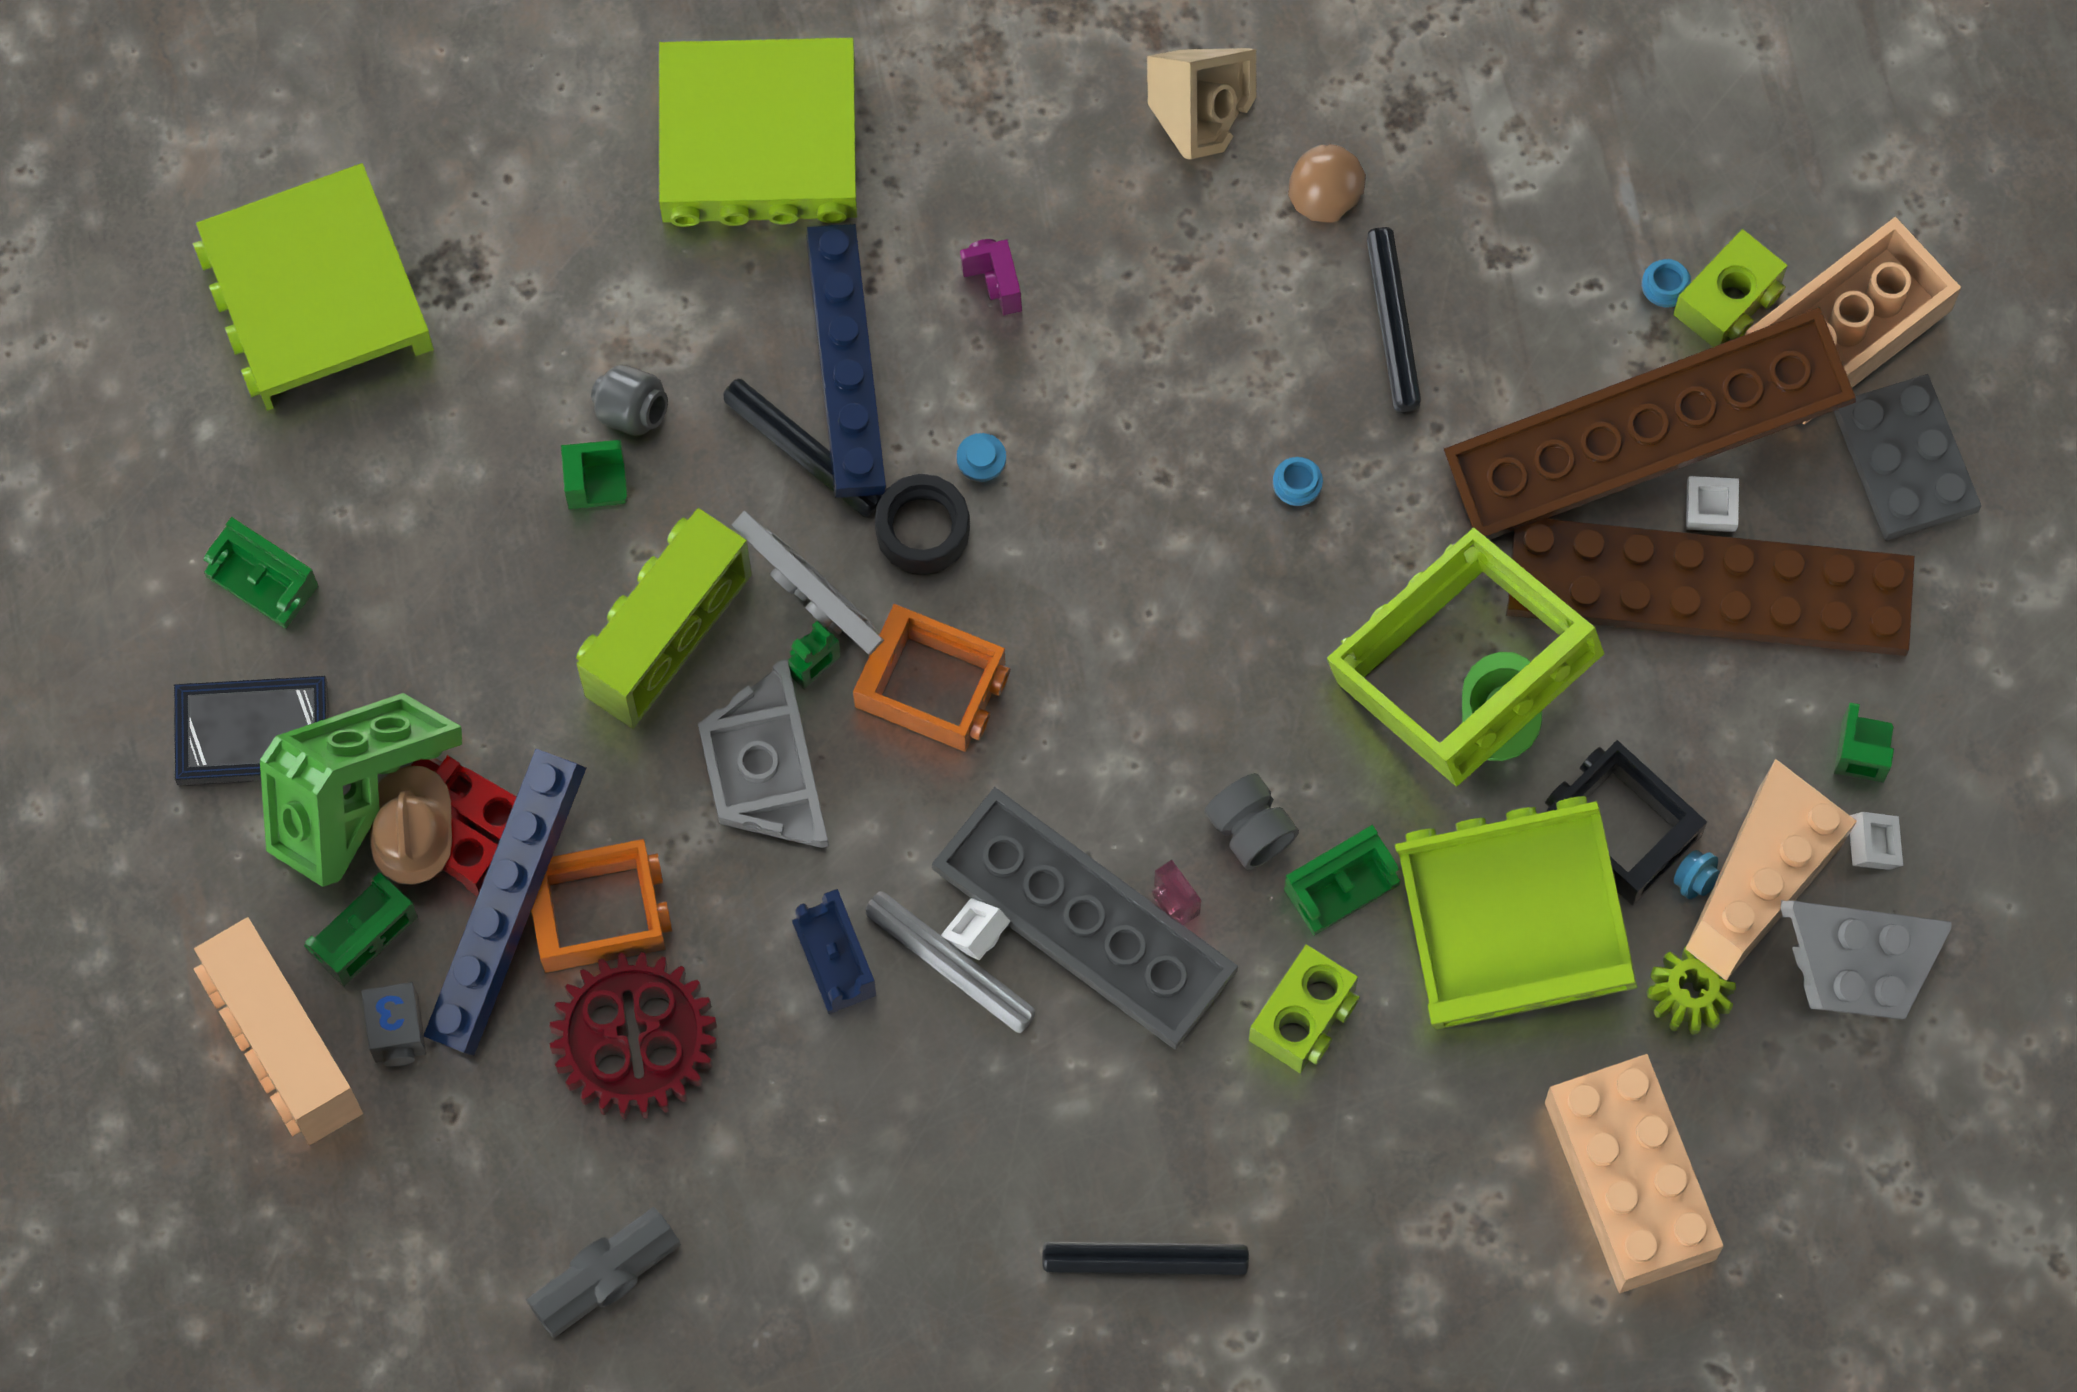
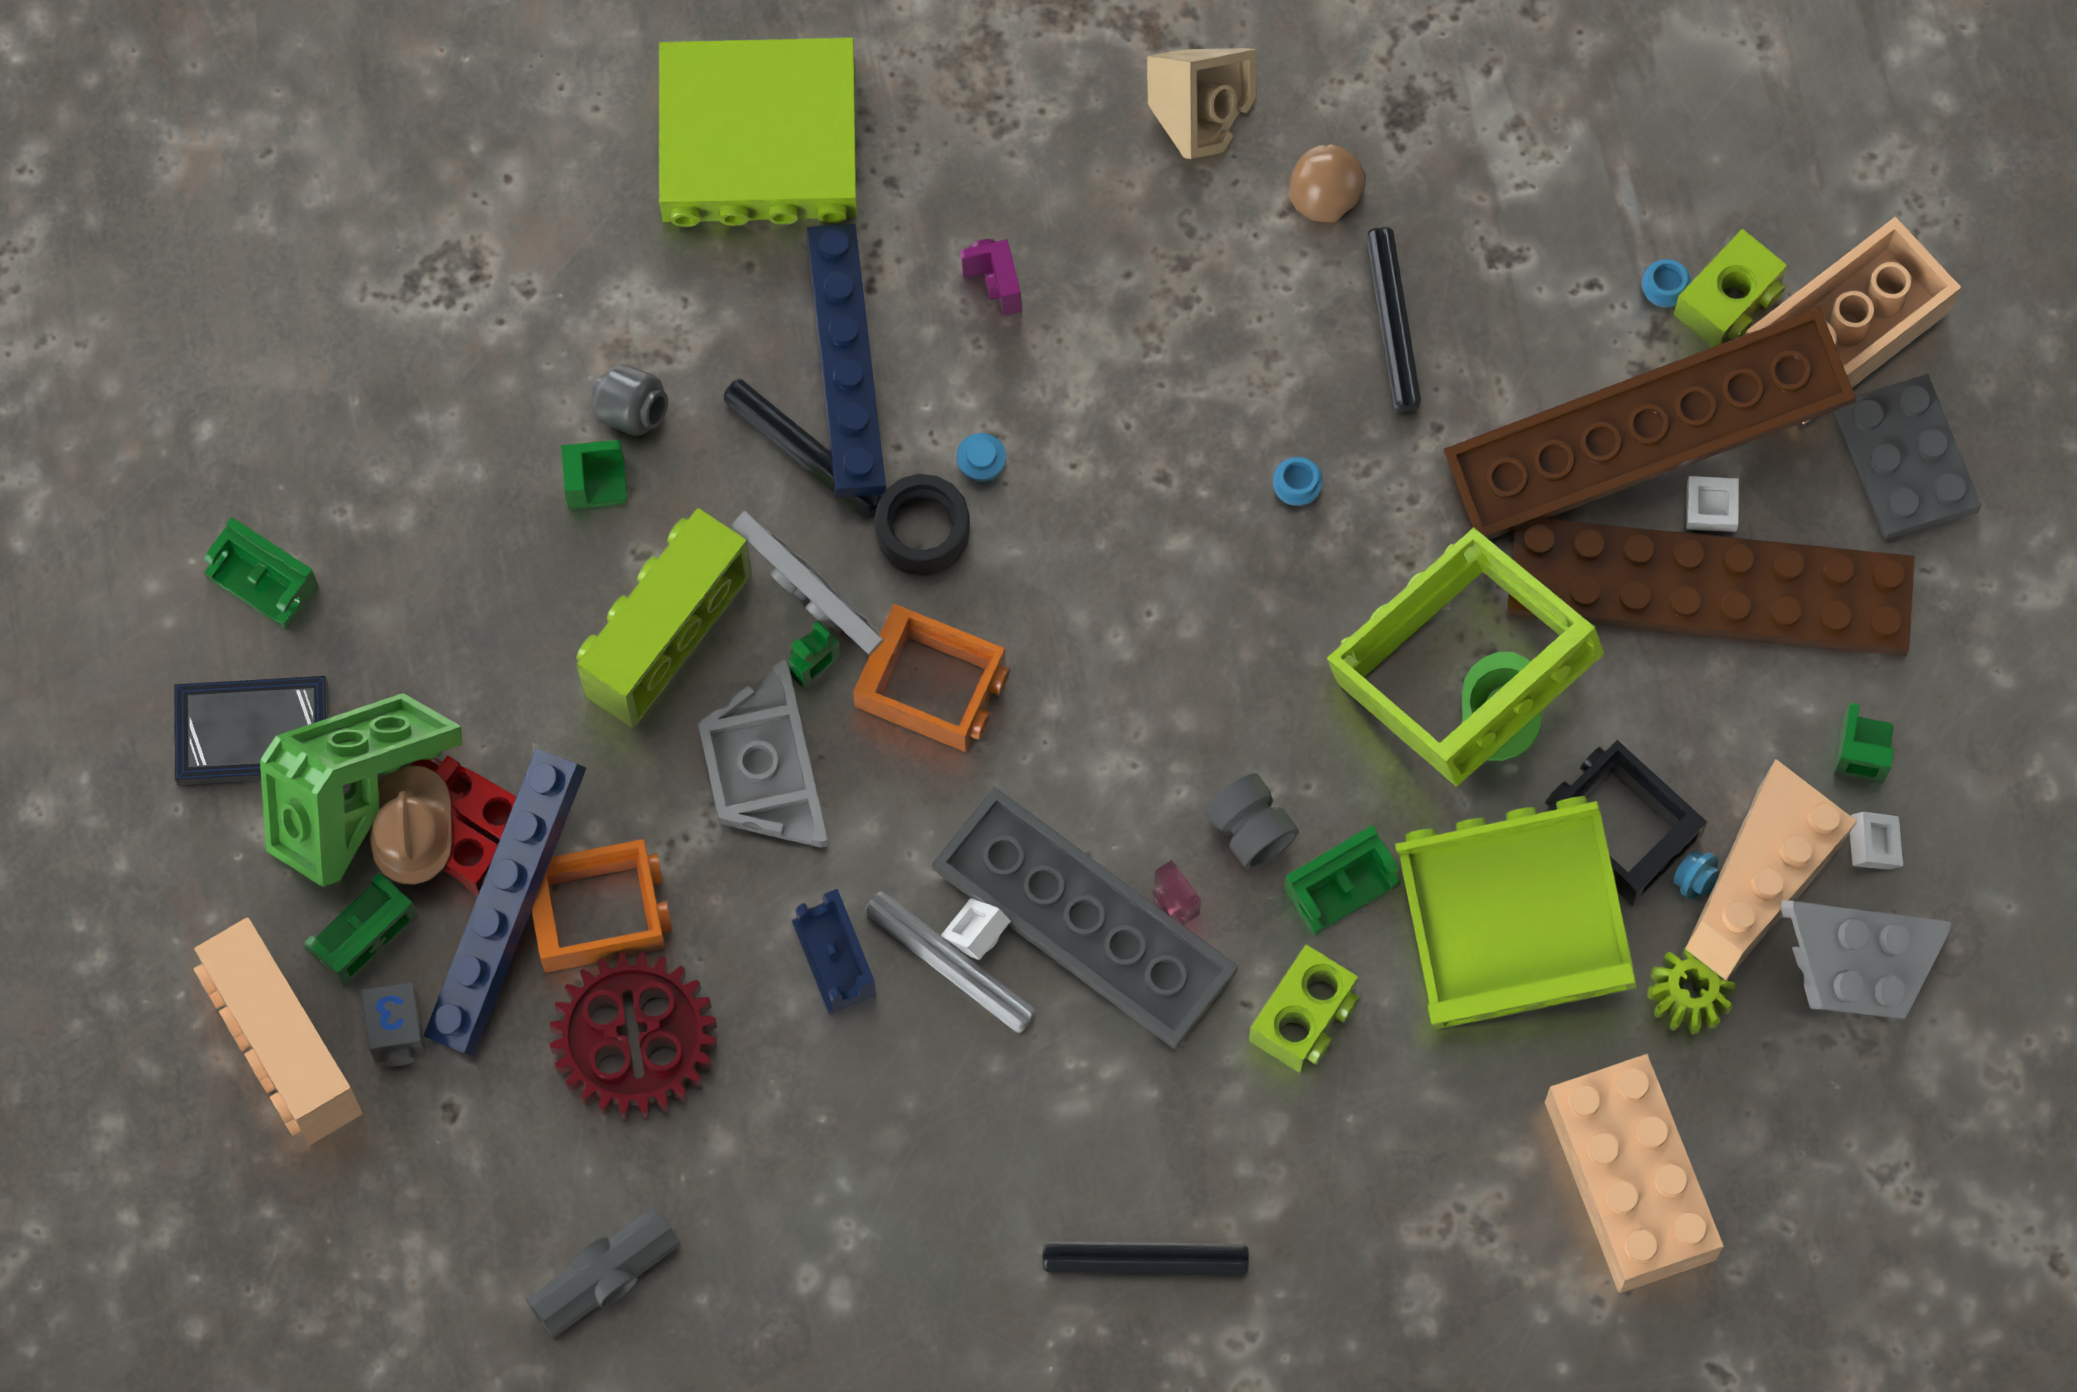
lime panel [193,163,434,411] -> none

